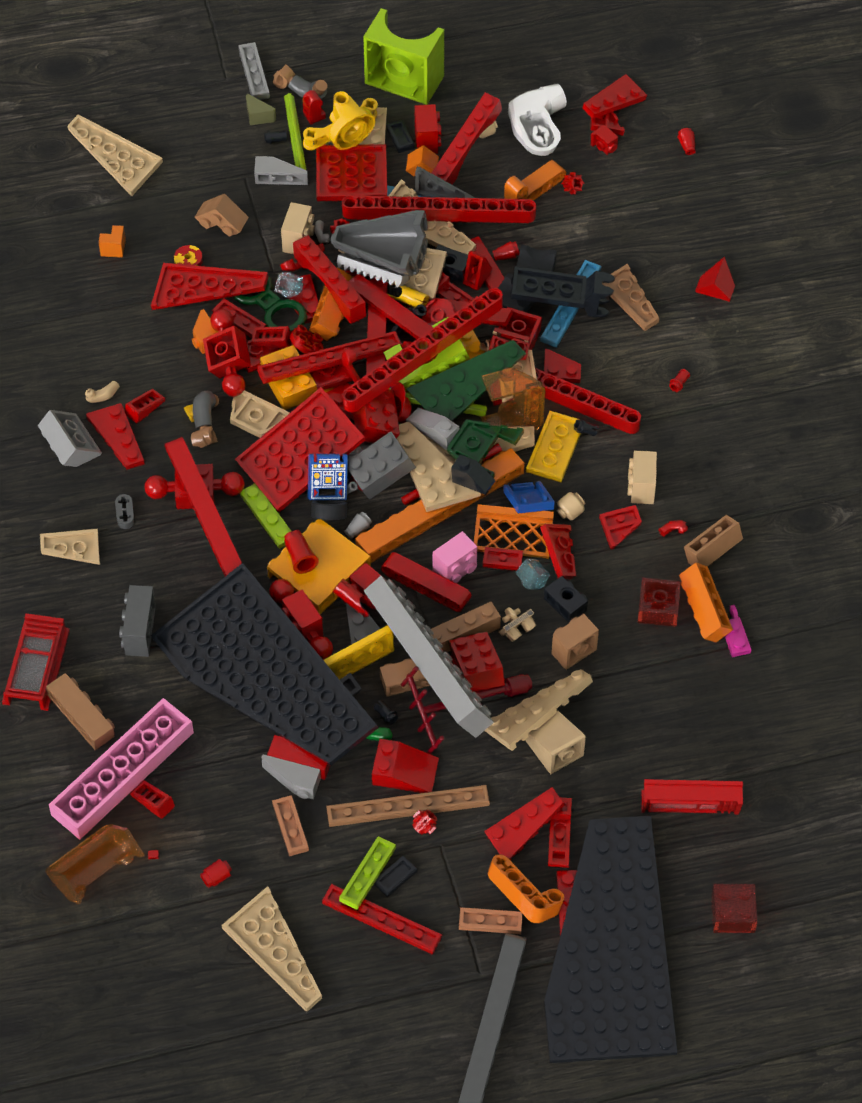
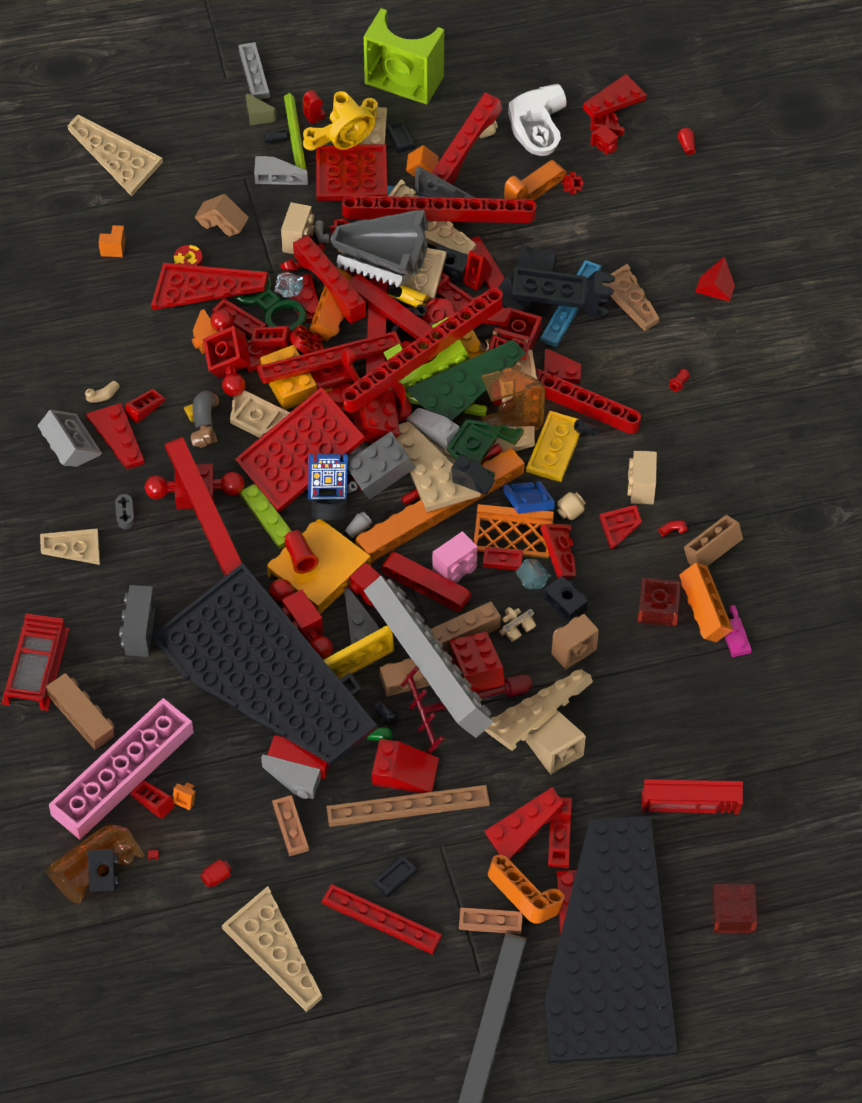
piece [273,65,327,99] -> none
red piece [332,578,375,617] -> none
lime plate [339,836,396,910] -> none
red gear [412,810,437,835] -> none
red brick [415,104,441,154] -> none
red cone [492,241,519,261] -> none
none -> black brick [88,849,119,893]
none -> orange tile [173,782,196,810]

